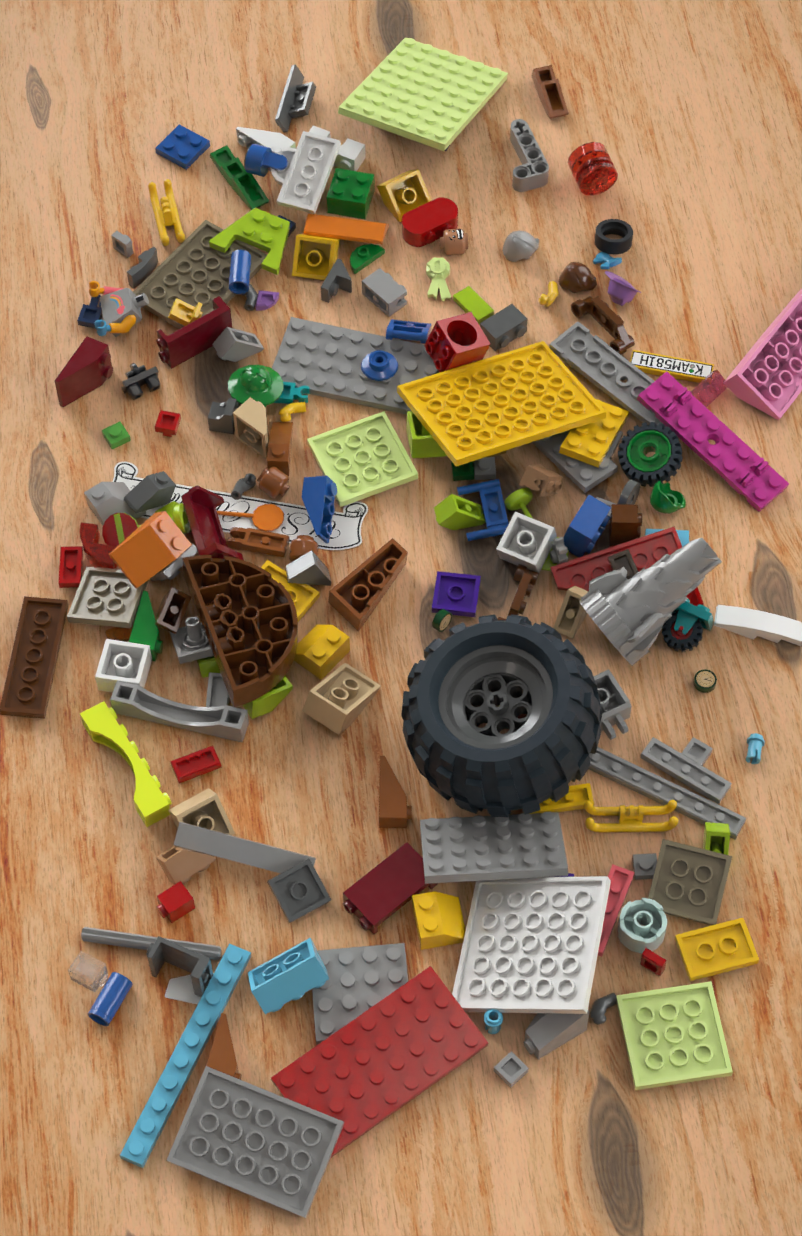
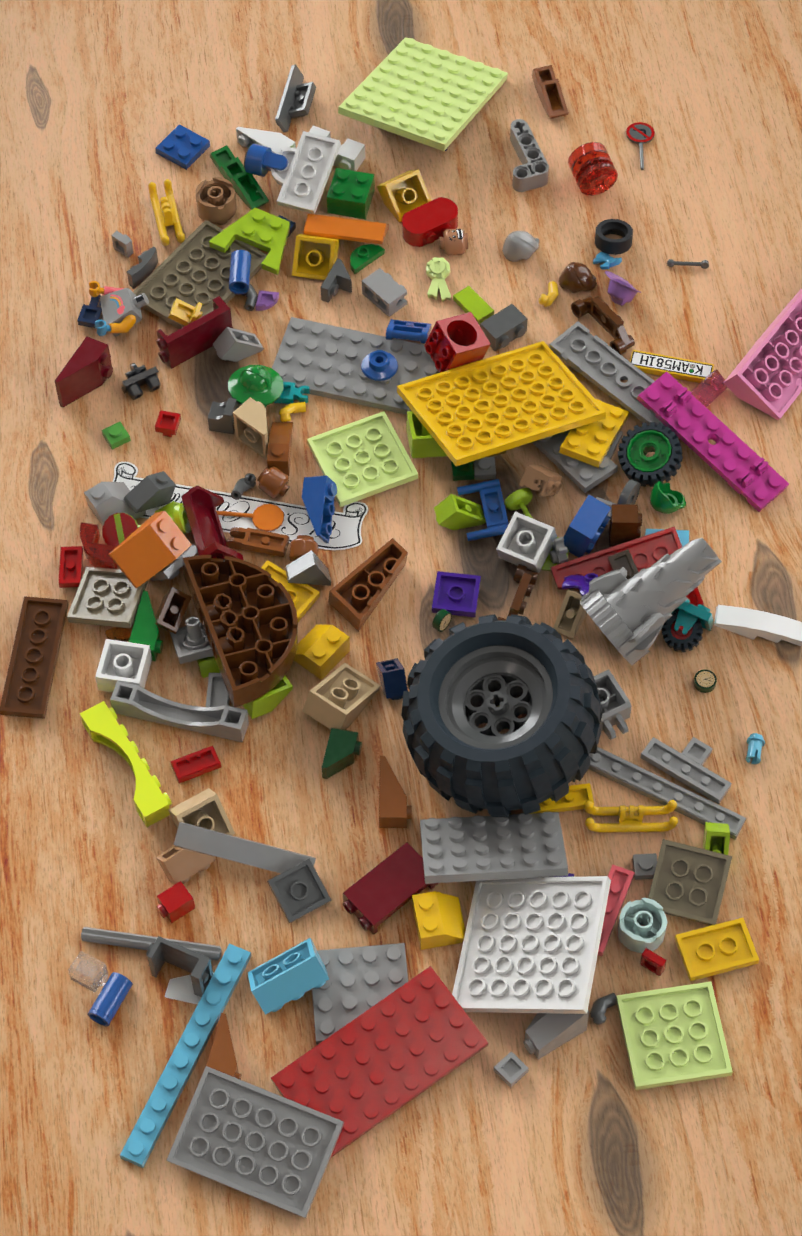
medium azure pin [484,1009,503,1034] -> none
none -> medium nougat brick [196,177,237,225]
none -> dark green slope [322,728,362,779]
none -> dark blue slope [376,658,408,700]
none -> dark purple plate [562,573,598,597]
none -> piece [626,122,655,170]
none -> dark grey hinge [667,259,709,269]

